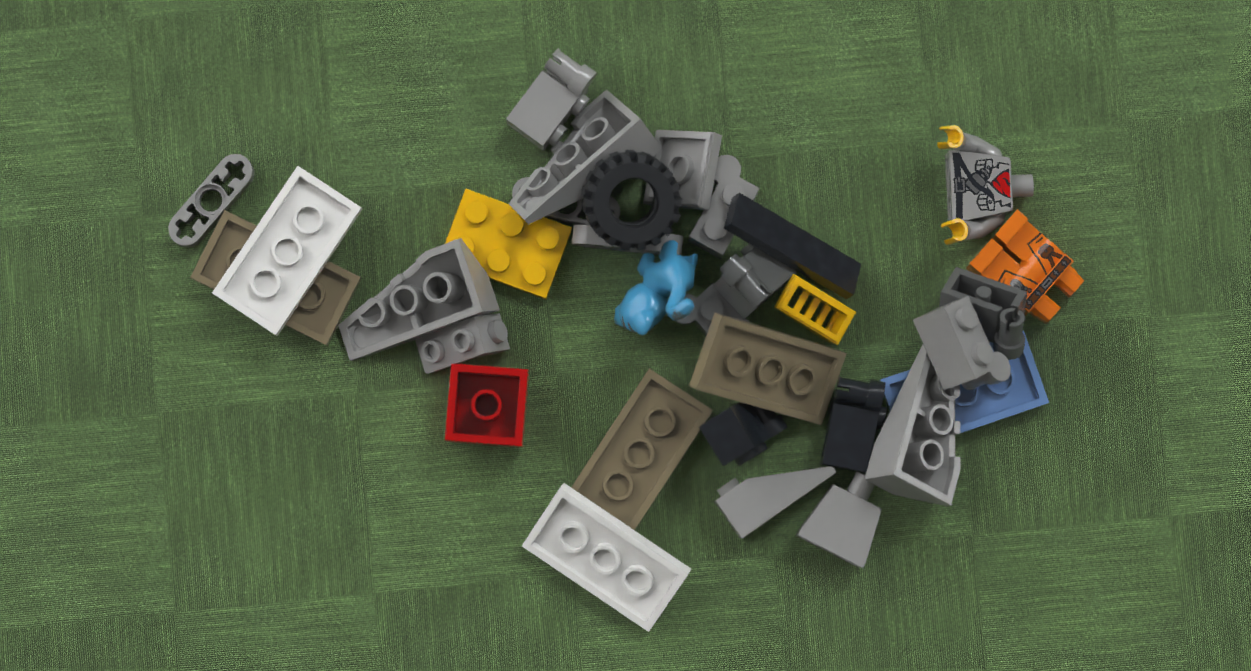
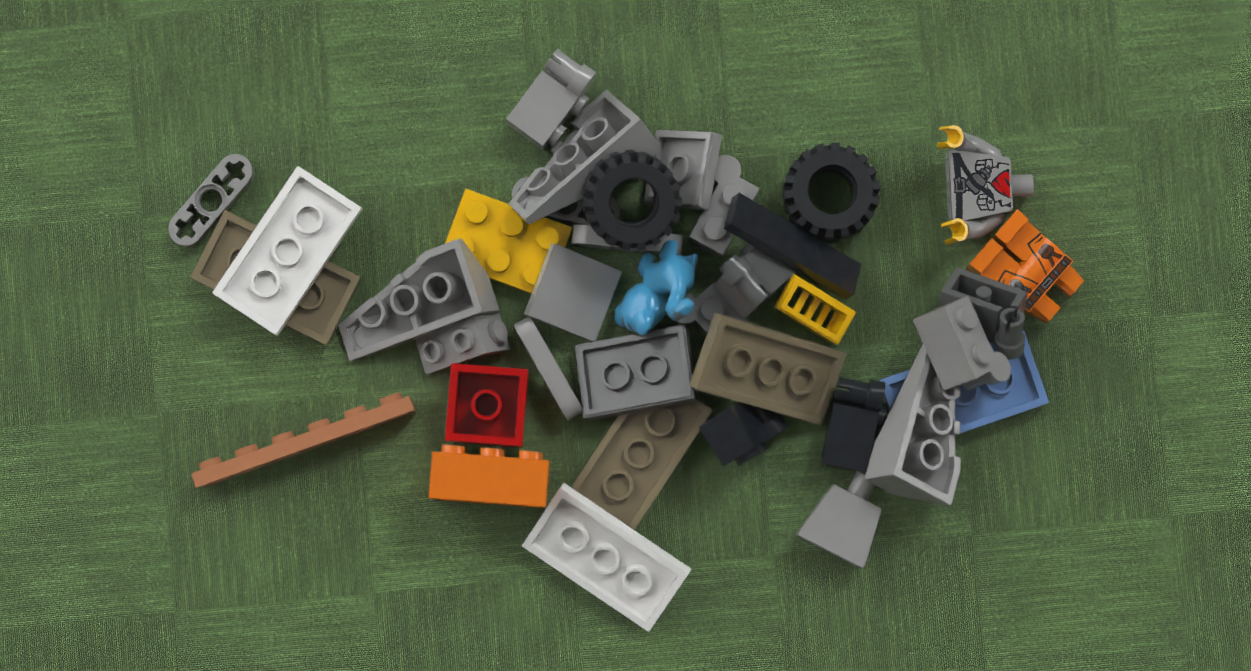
light grey slope [714,466,836,539] -> none
none -> nougat plate [191,392,417,489]
none -> orange brick [429,445,551,508]
none -> light grey beam [514,316,583,420]
none -> light grey tile [524,243,622,342]
none -> dark grey tile [575,324,698,421]
none -> black tyre [782,142,880,243]

